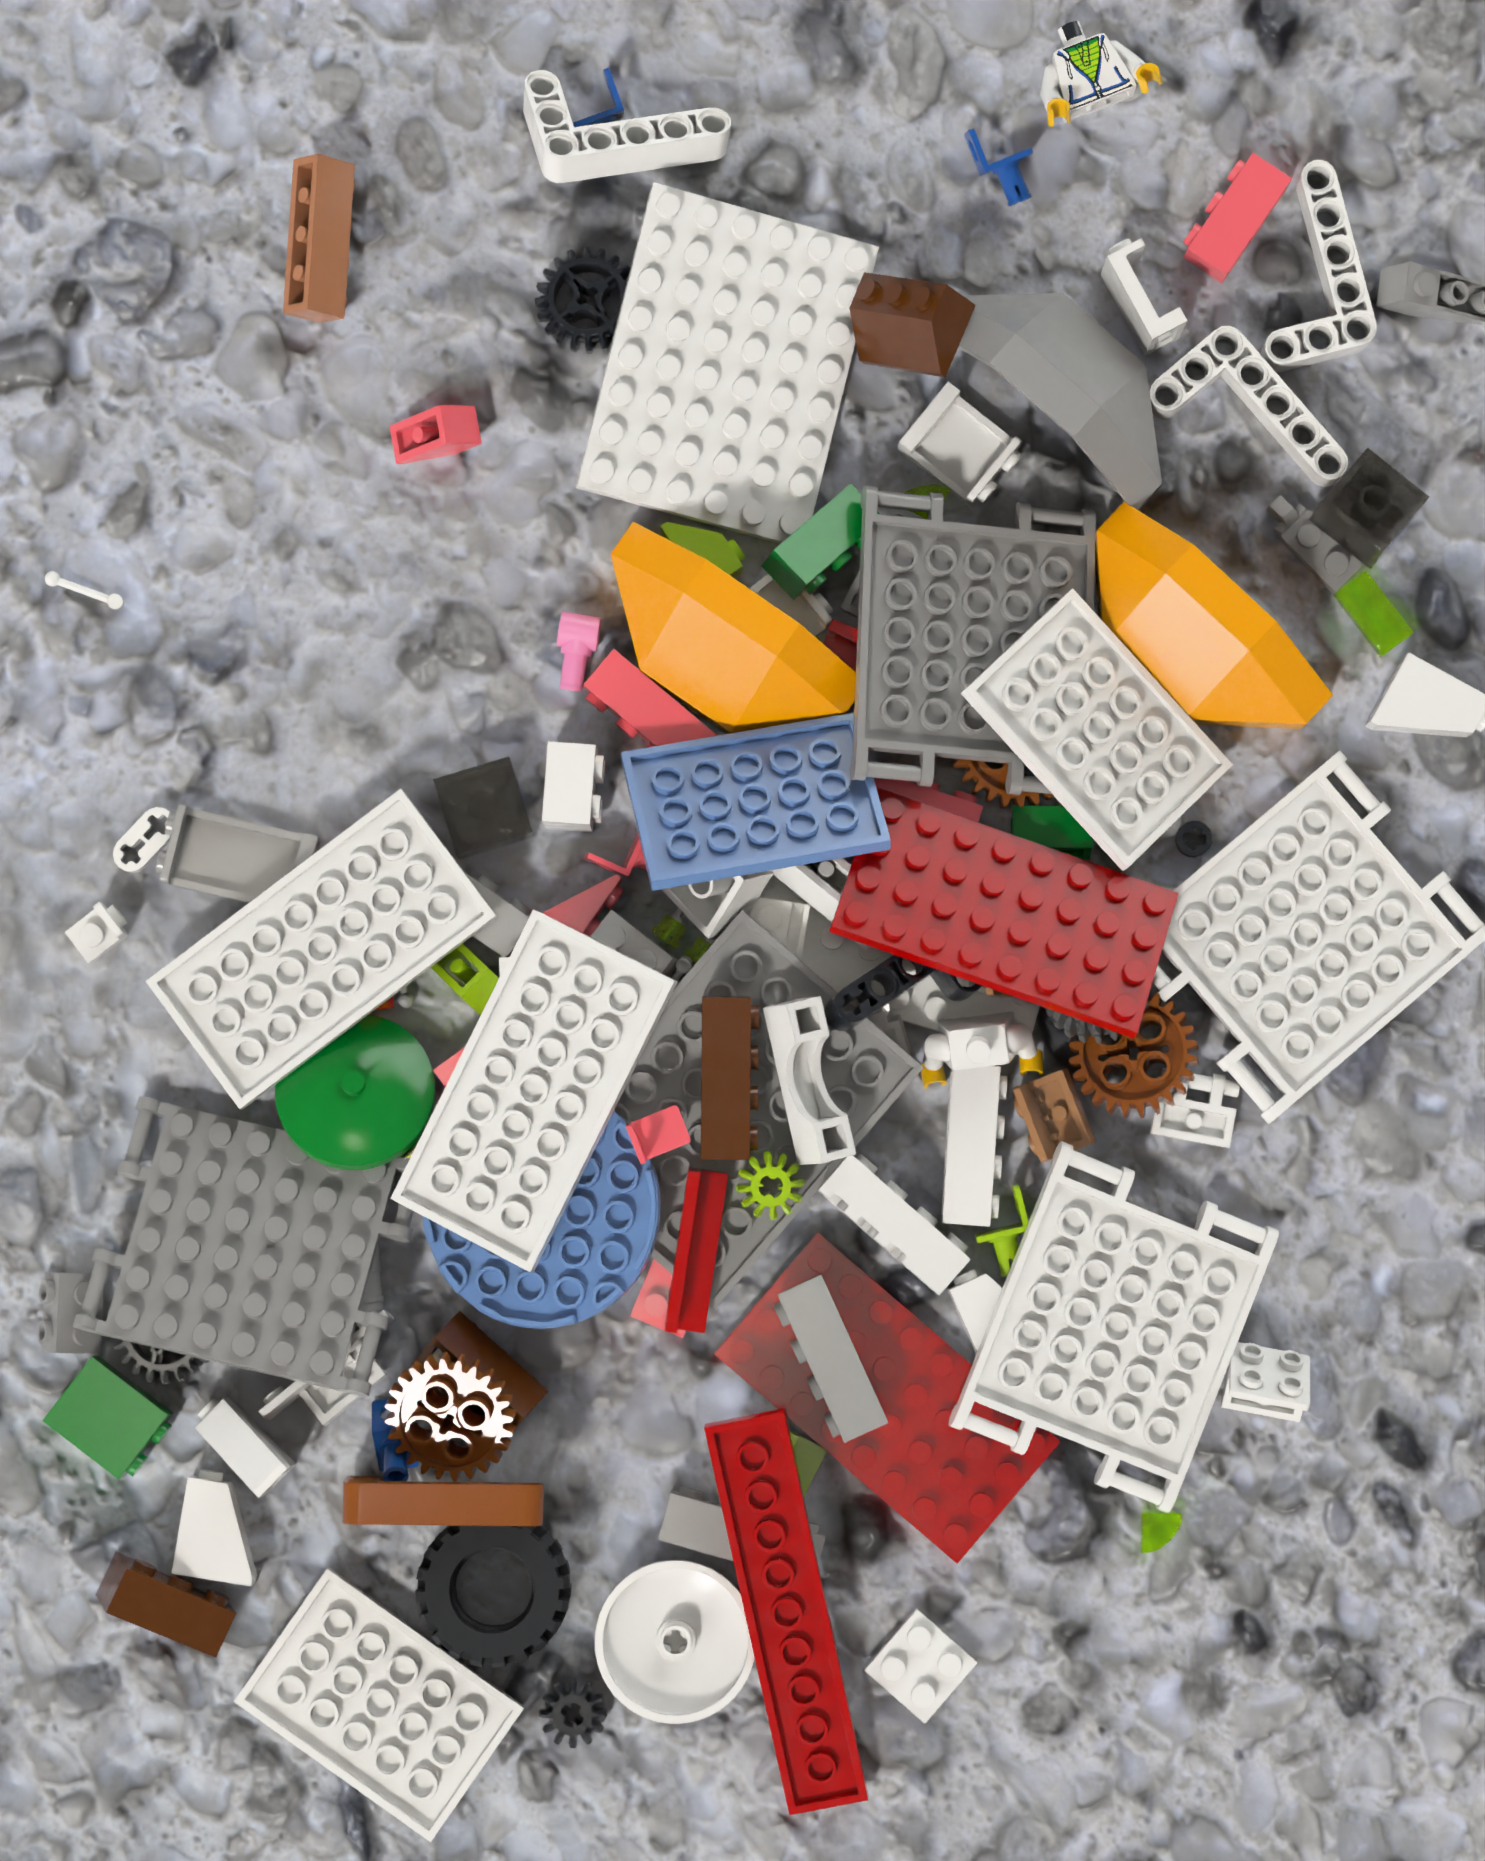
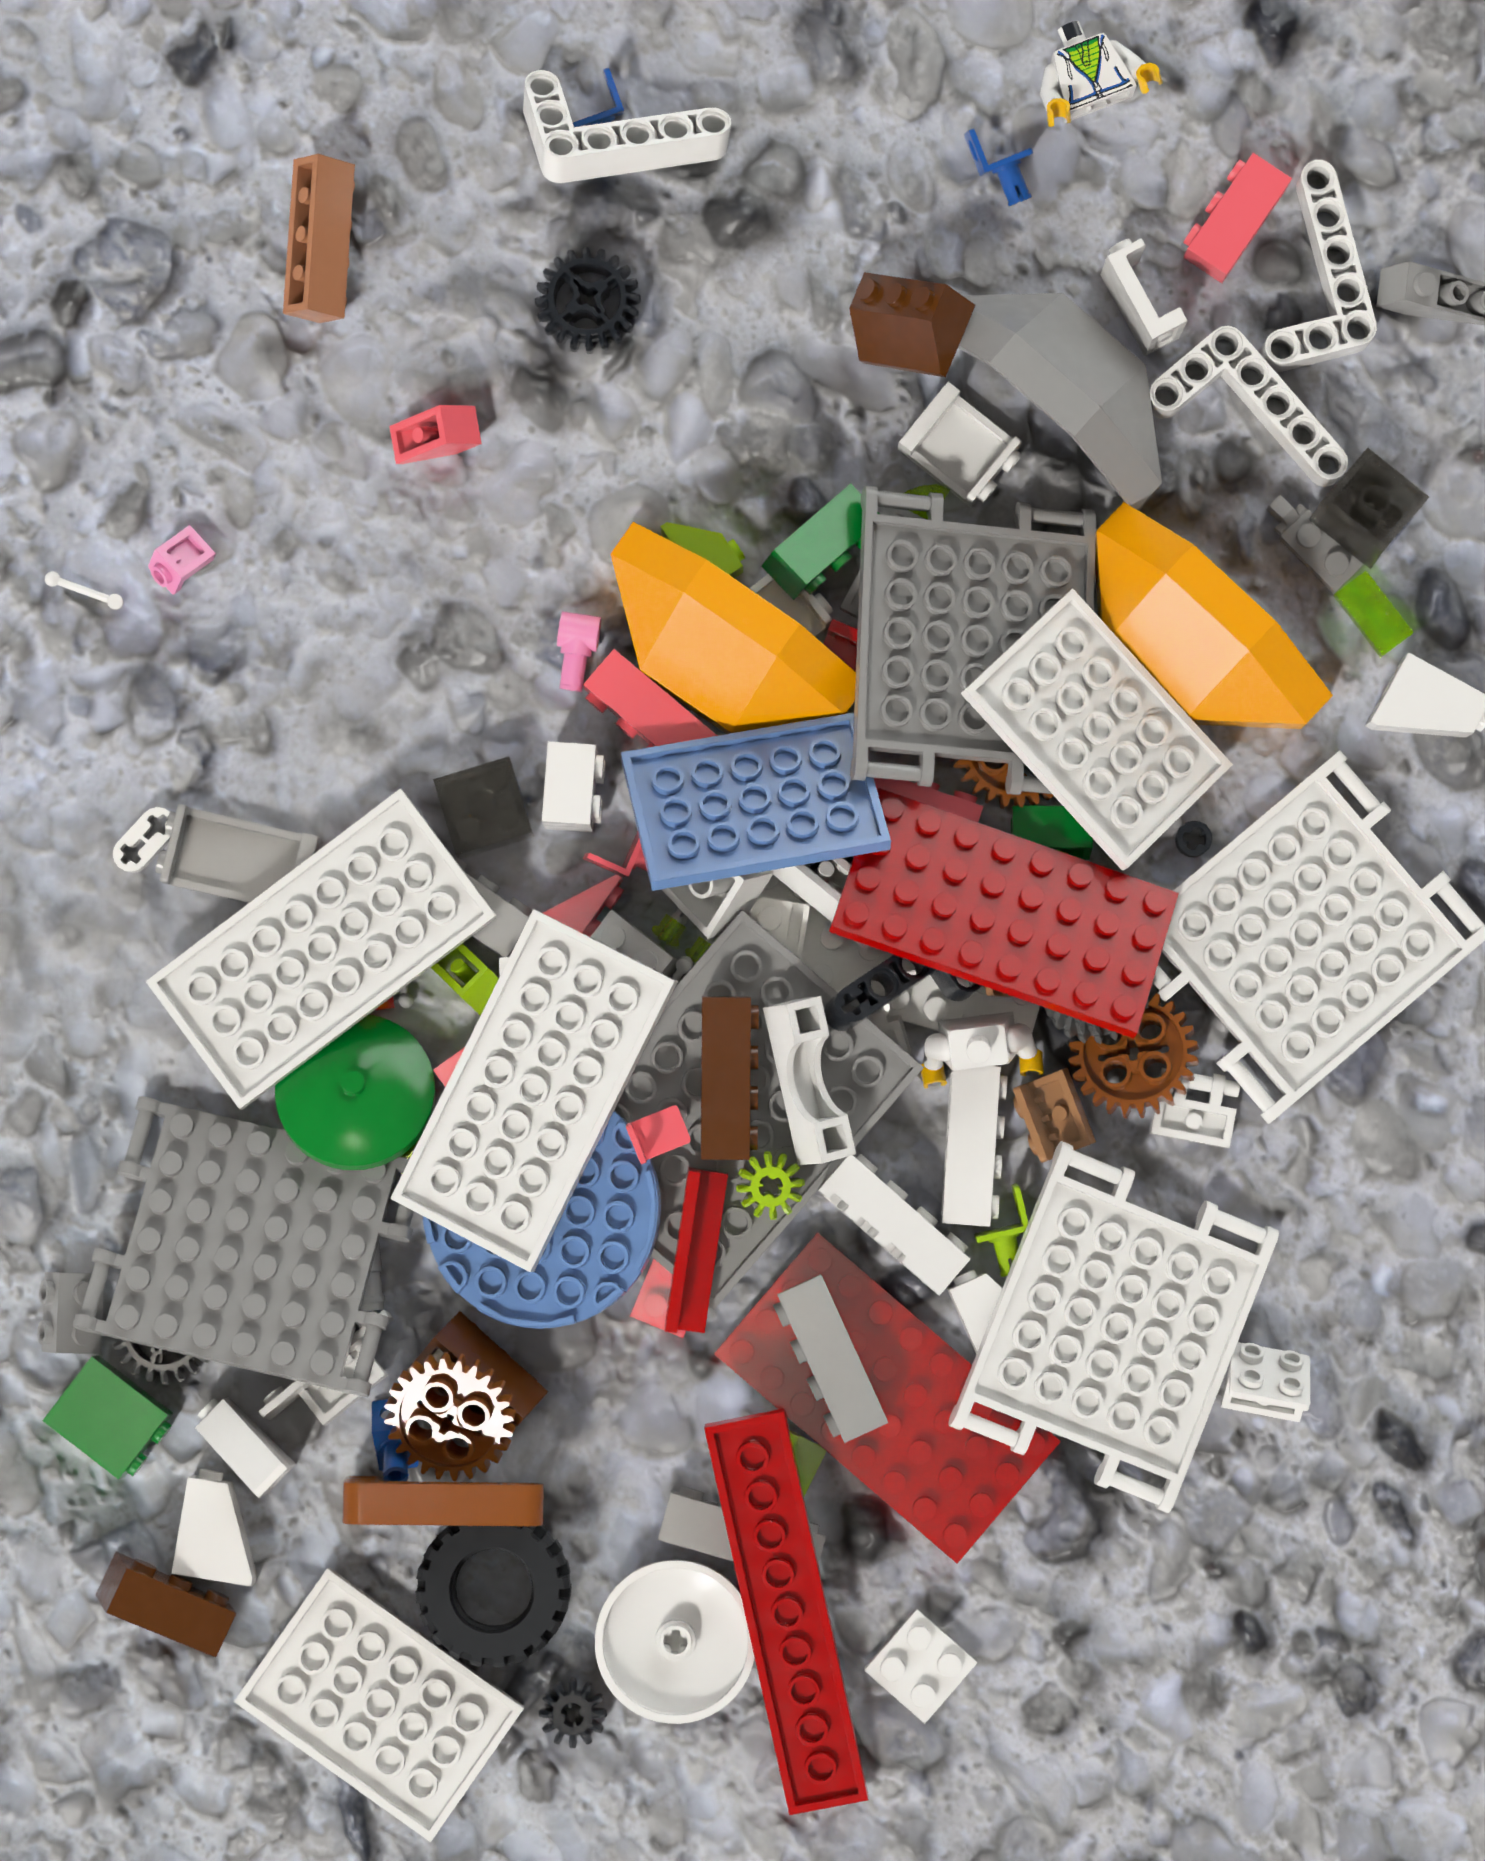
white bracket [65,902,129,964] -> none
white plate [575,182,879,544] -> none
clear neon green tile [1140,1512,1182,1553] -> none
none -> bright pink bracket [148,525,216,595]

